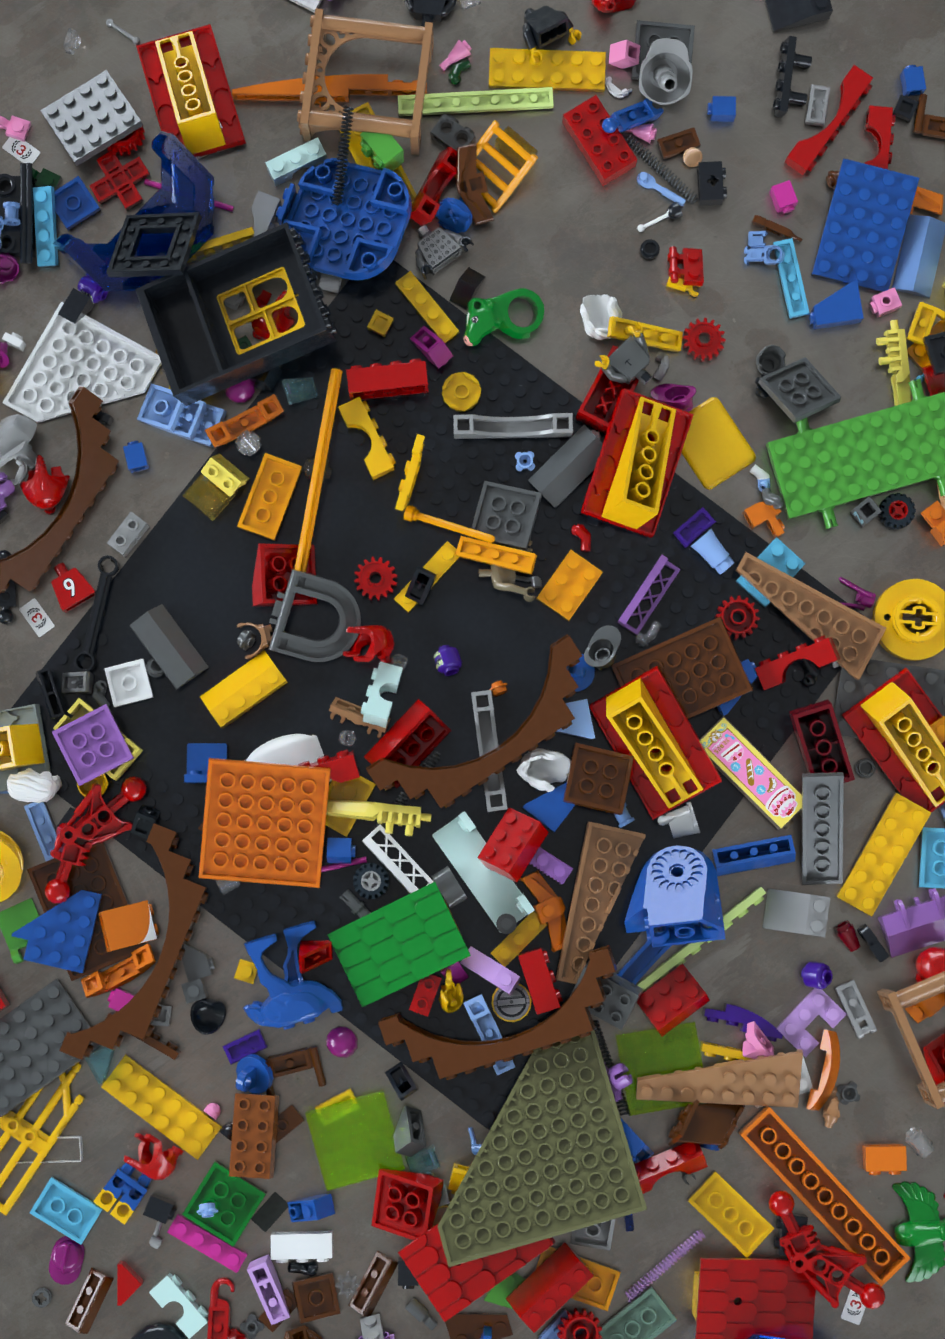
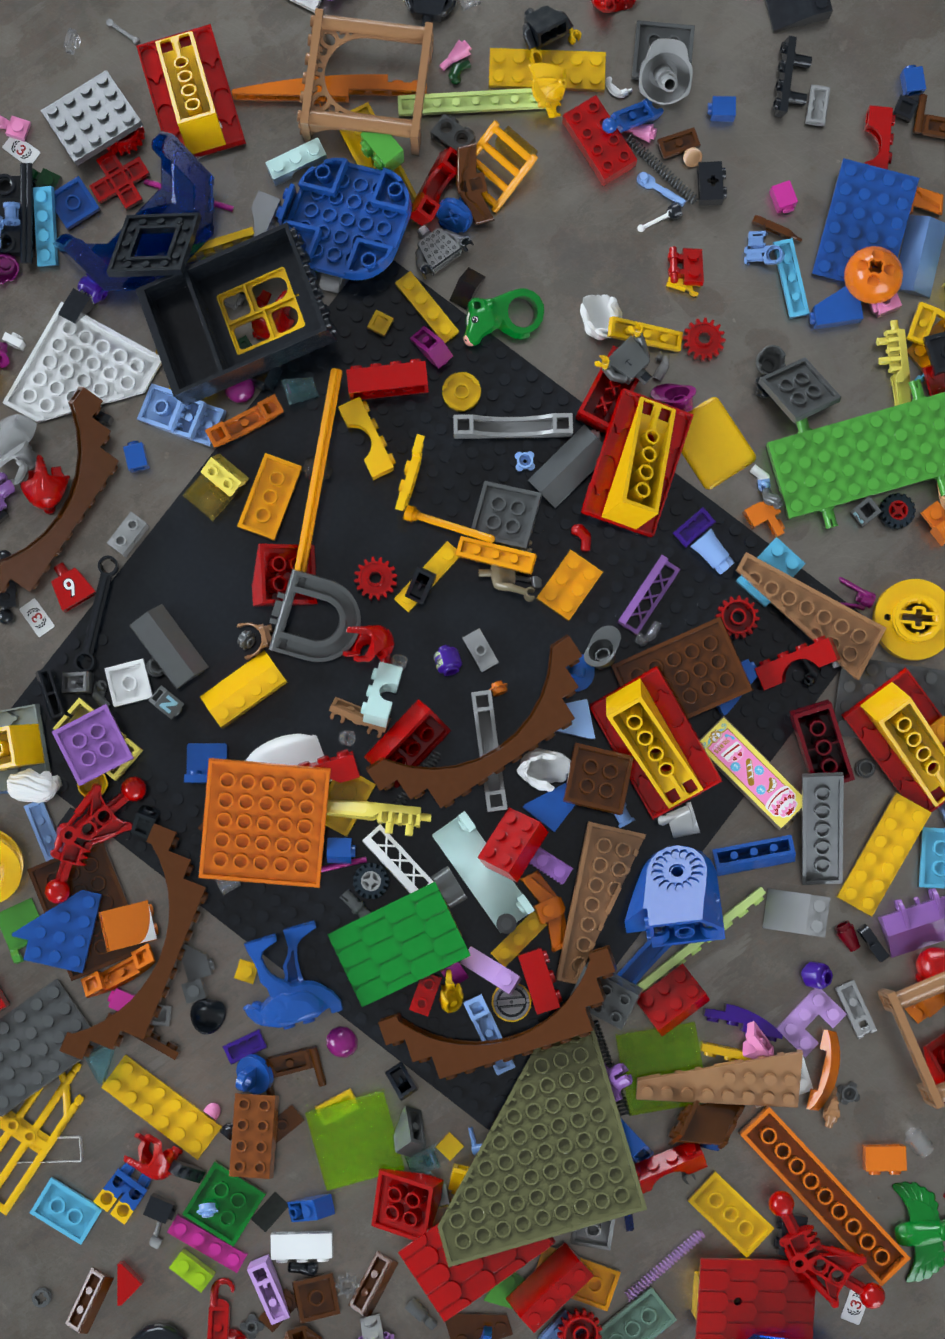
magenta piece [49,1236,85,1285] -> none
light aqua arch [149,1273,209,1339] -> none
clear gear [235,430,262,456] -> none
red slope [299,940,332,974] -> none
black piece [331,105,354,205] -> none
black brick [398,1257,419,1289] -> none
bright pink brick [609,40,640,69] -> none
black plate [640,239,660,259] -> none
red arch [785,65,873,176] -> none
reddish brown plate [826,170,839,190] -> none
none -> dark grey brick [149,685,184,719]
none -> black piece [168,1159,206,1183]
none -> lime brick [169,1248,216,1293]
none -> yellow tile [436,1132,464,1161]
none -> light grey plate [462,628,499,672]
none -> yellow helmet [528,62,566,118]
none -> orange piece [844,246,903,304]

